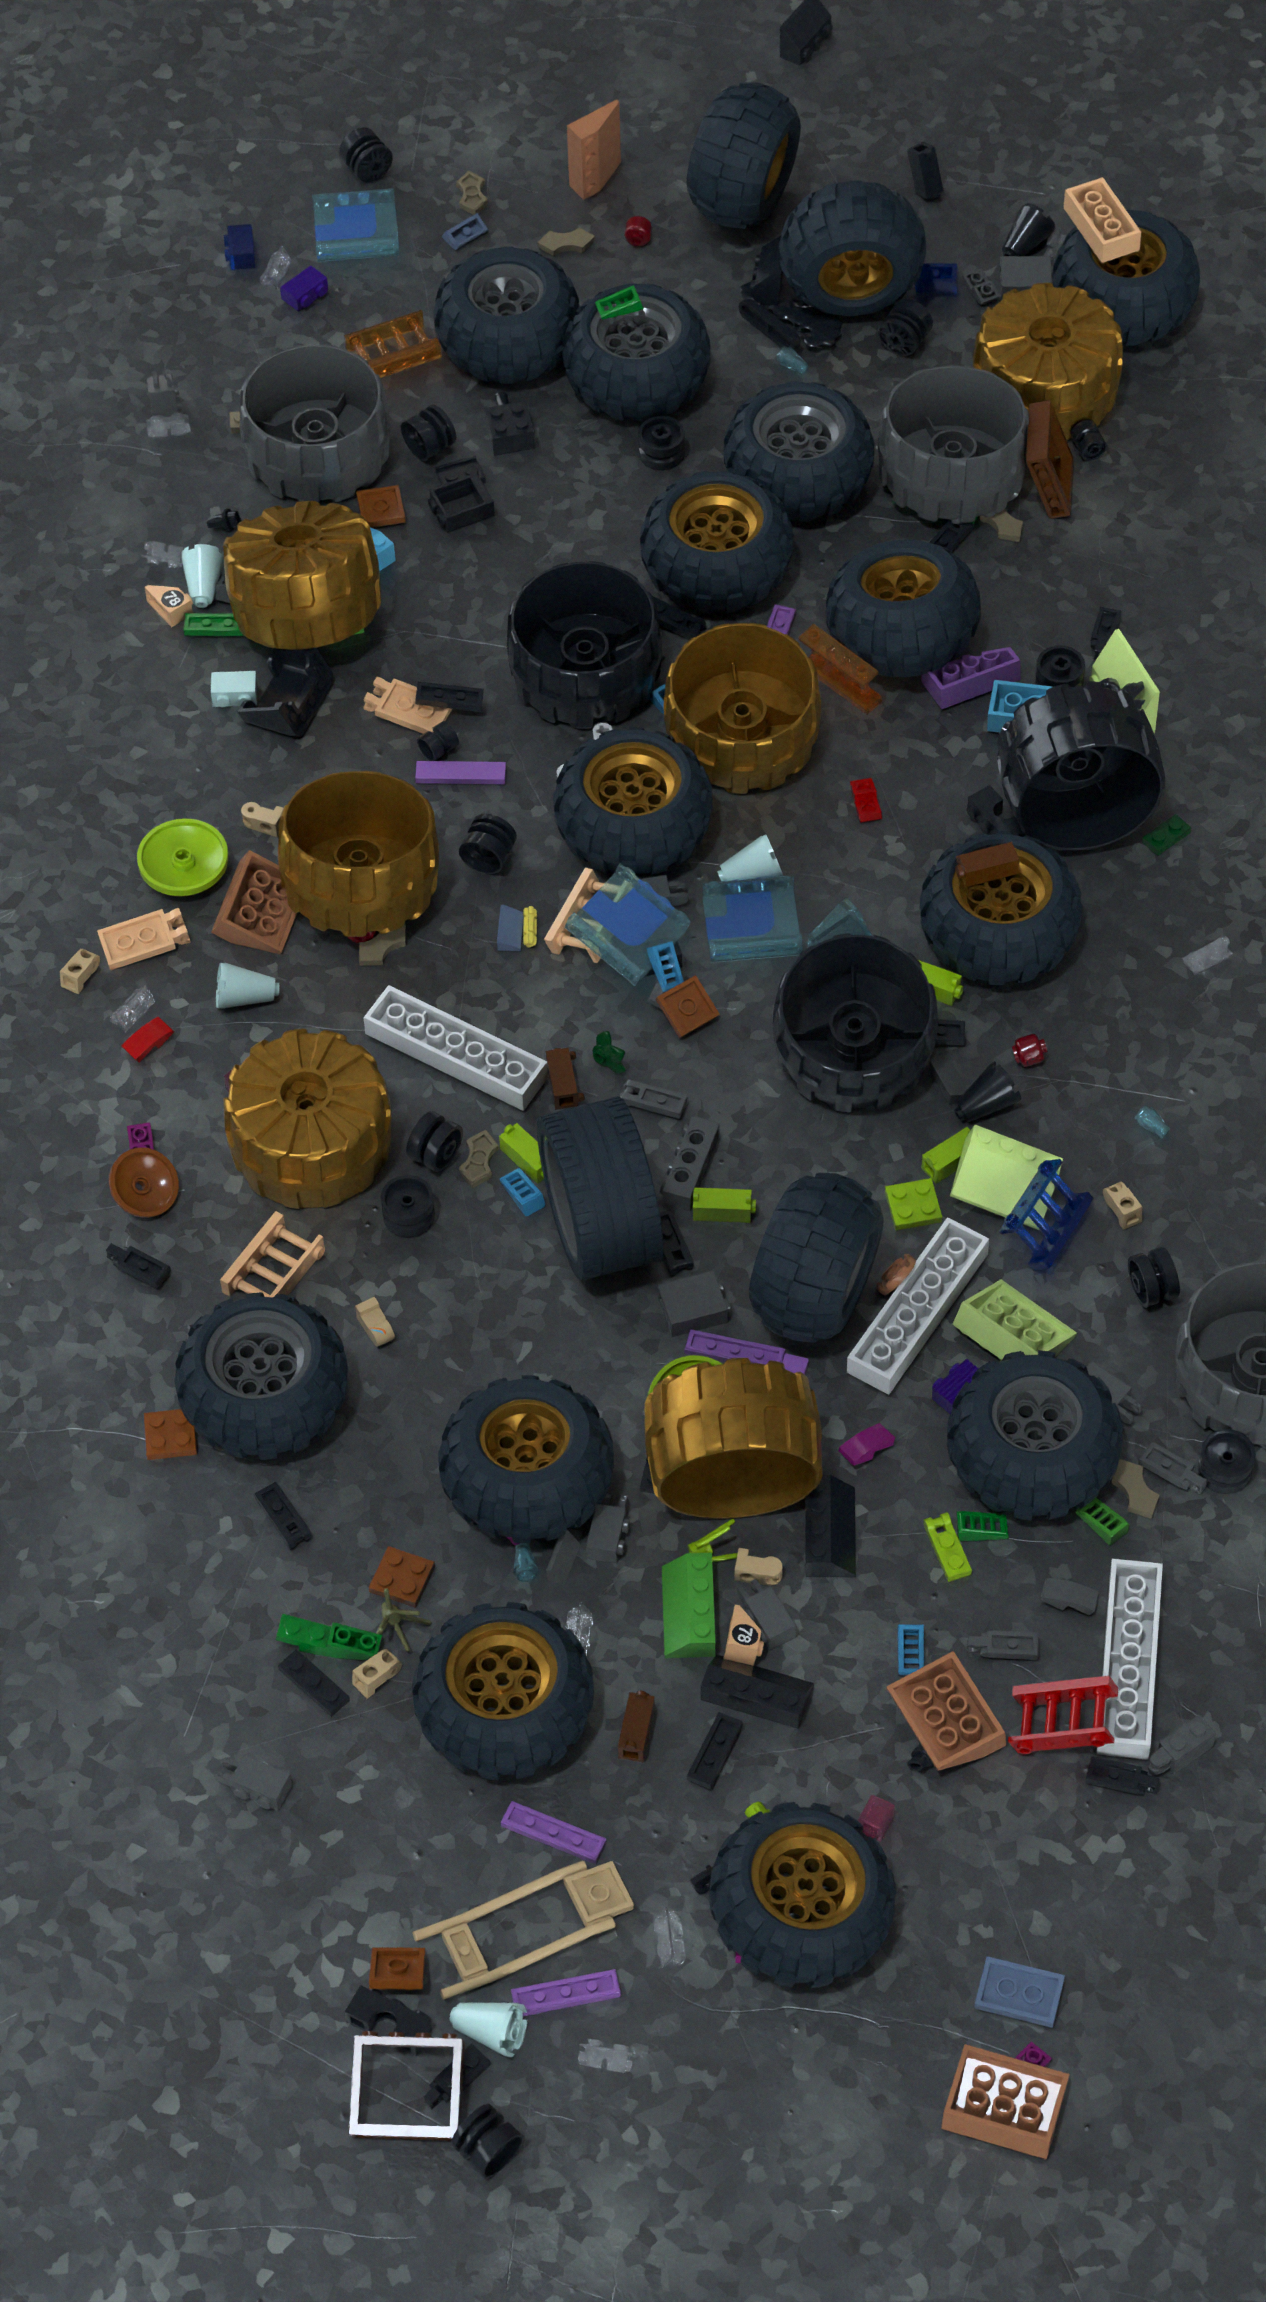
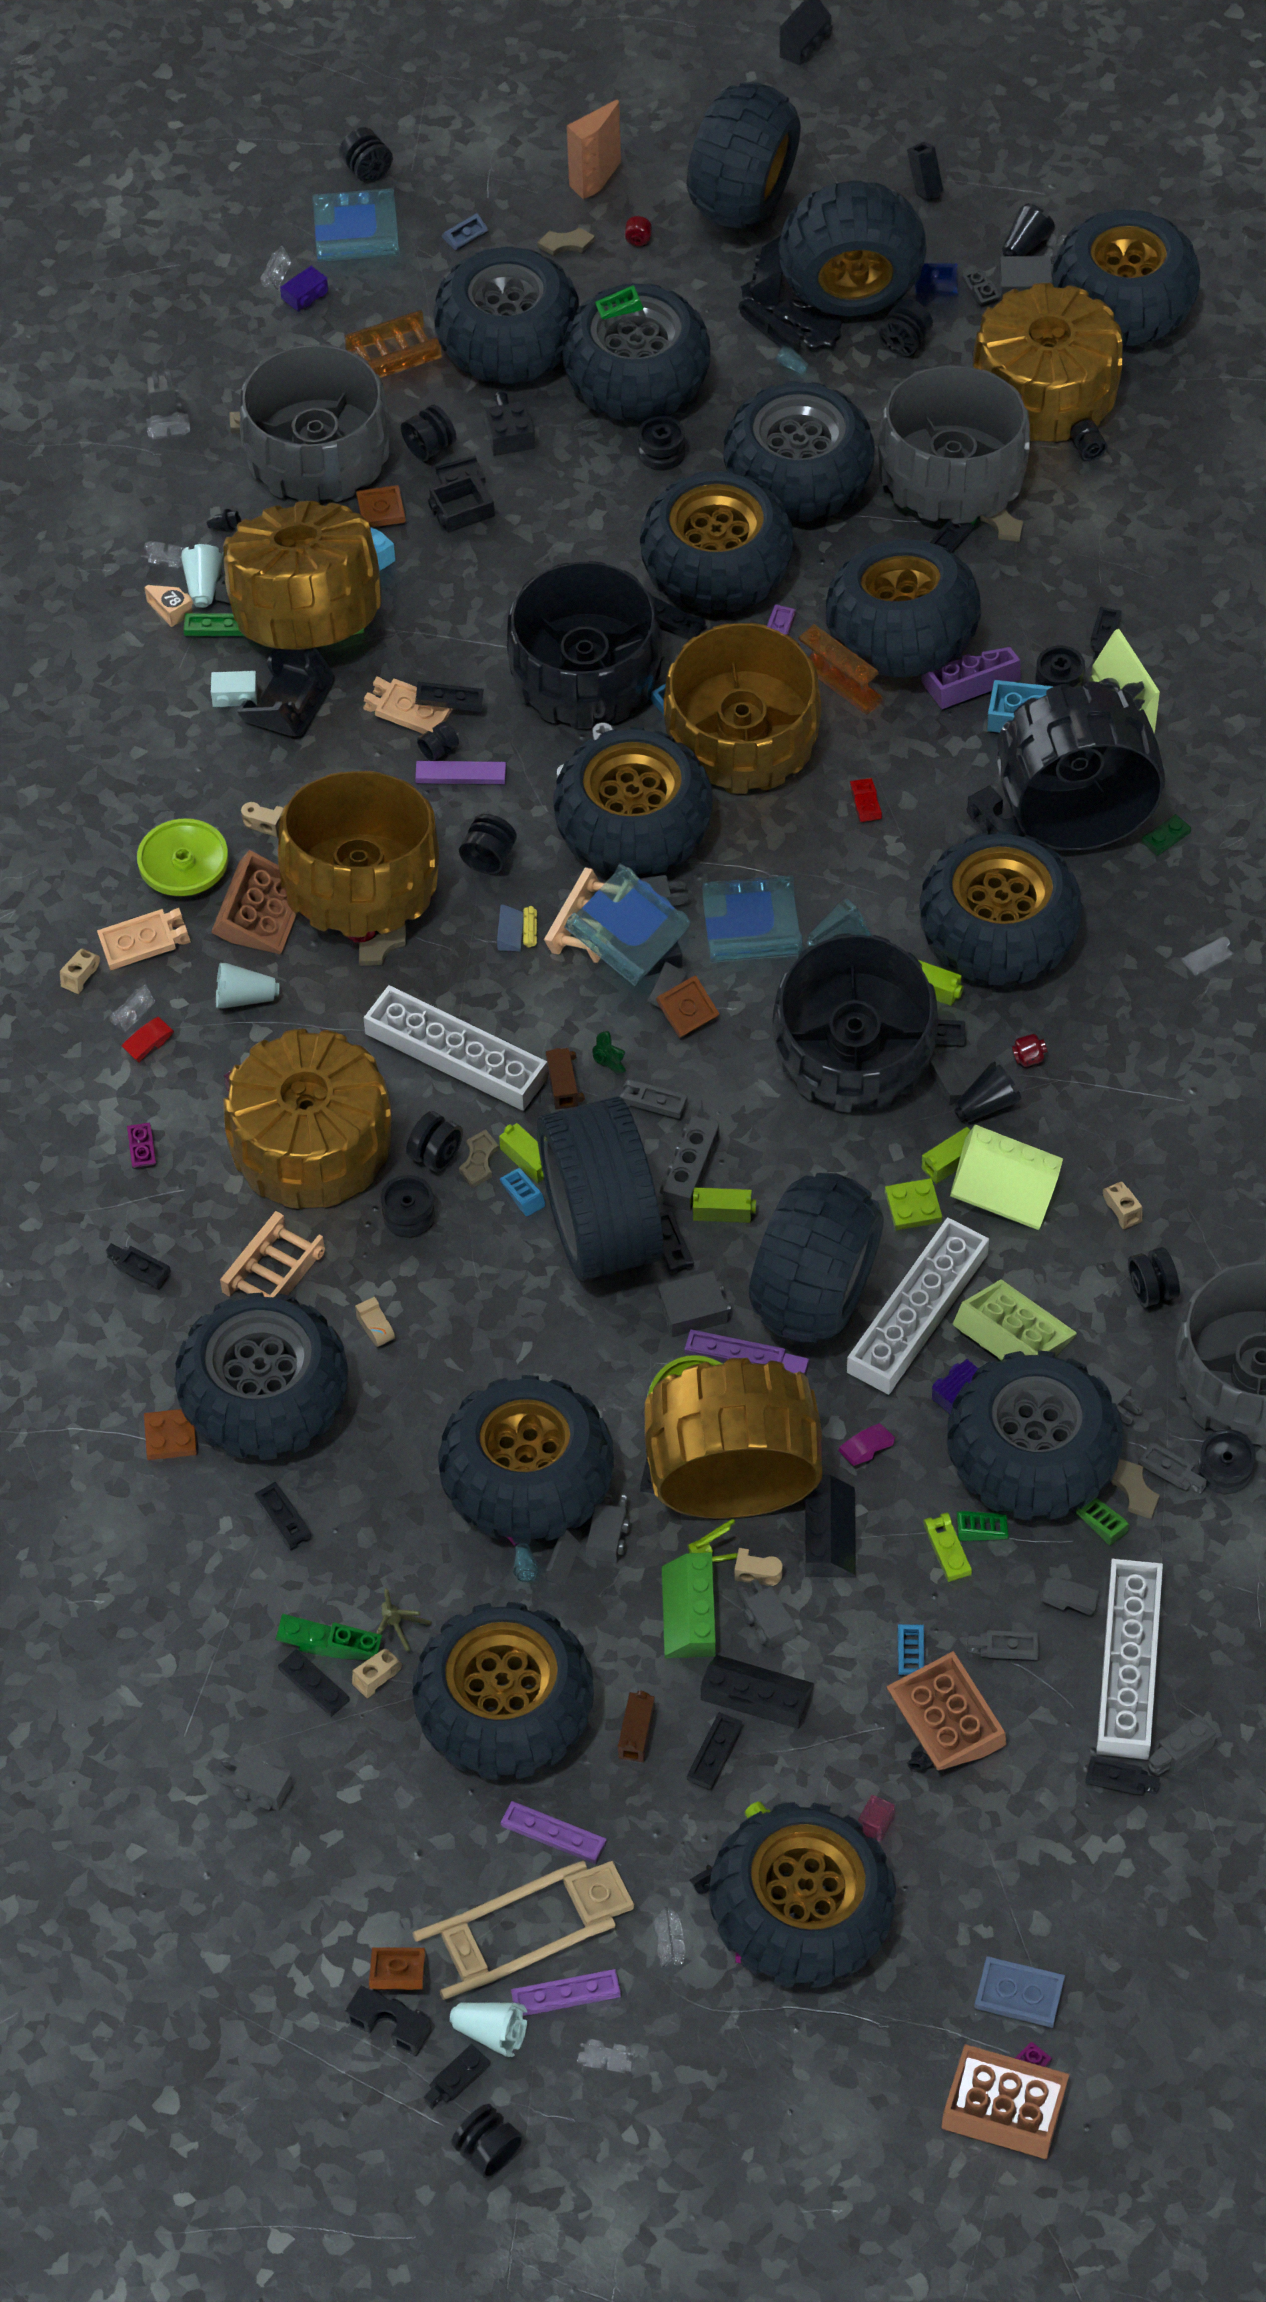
dark orange dish [109,1147,179,1218] -> none
clear blue brick [224,224,255,270] -> none
window [349,2031,465,2141] -> none
dark orange plate [369,1546,435,1608] -> none
dark tan tile [456,171,488,215] -> none
clear hinge [565,1603,593,1655] -> none
dark azure slope [646,941,684,992] -> none
light aqua cone [717,835,783,886] -> none
light nougat slope [724,1605,764,1665] -> none
nougat tile [876,1254,916,1295] -> none
reddish brown brick [955,842,1020,887] -> none
clear blue fence [999,1159,1094,1270] -> none
red fence [1008,1676,1118,1754] -> none
reddish brown window [1026,400,1073,519] -> none
light nougat brick [1064,177,1141,263] -> none
clear light blue cone [1134,1105,1170,1138] -> none

